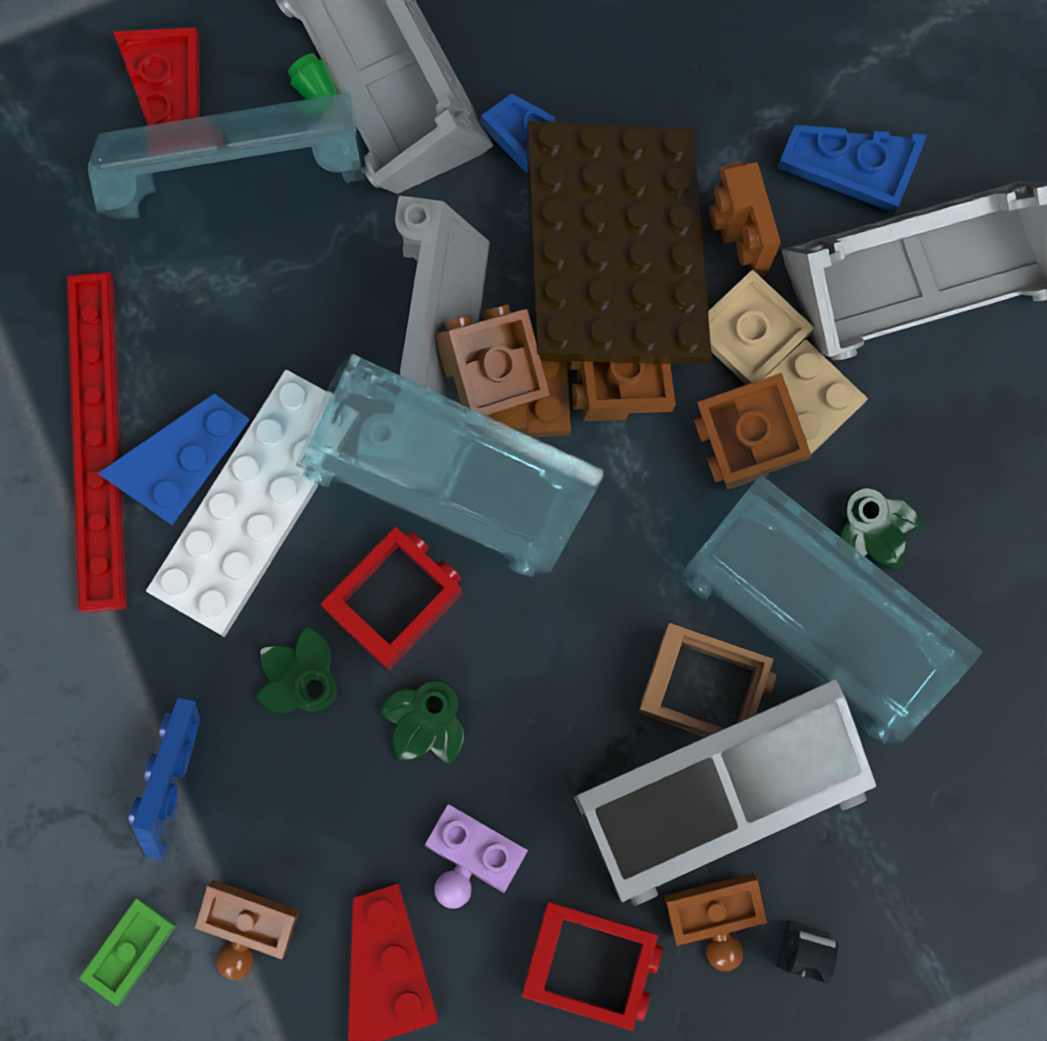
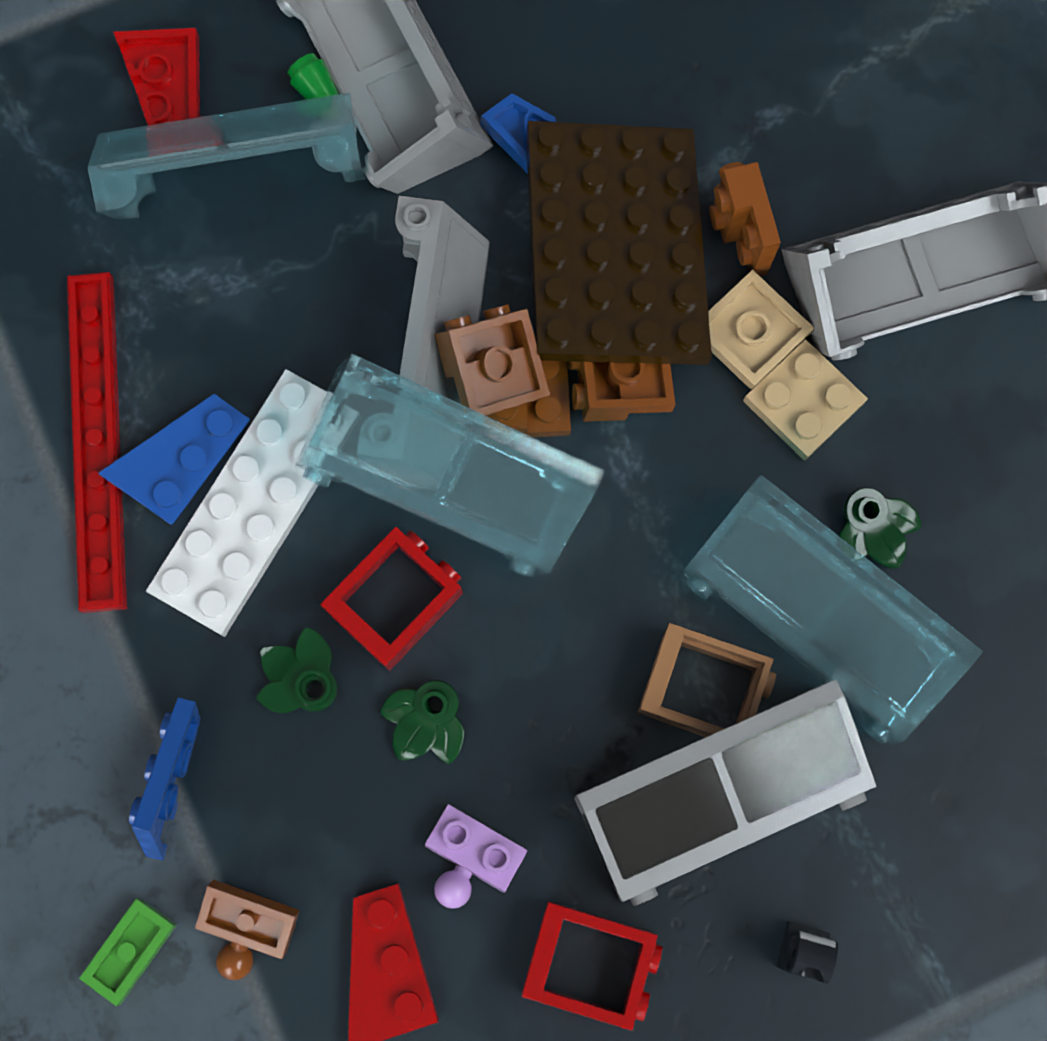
dark orange plate [664,873,767,972] -> none
dark orange plate [693,373,811,490] -> none
blue wing [777,125,927,214] -> none

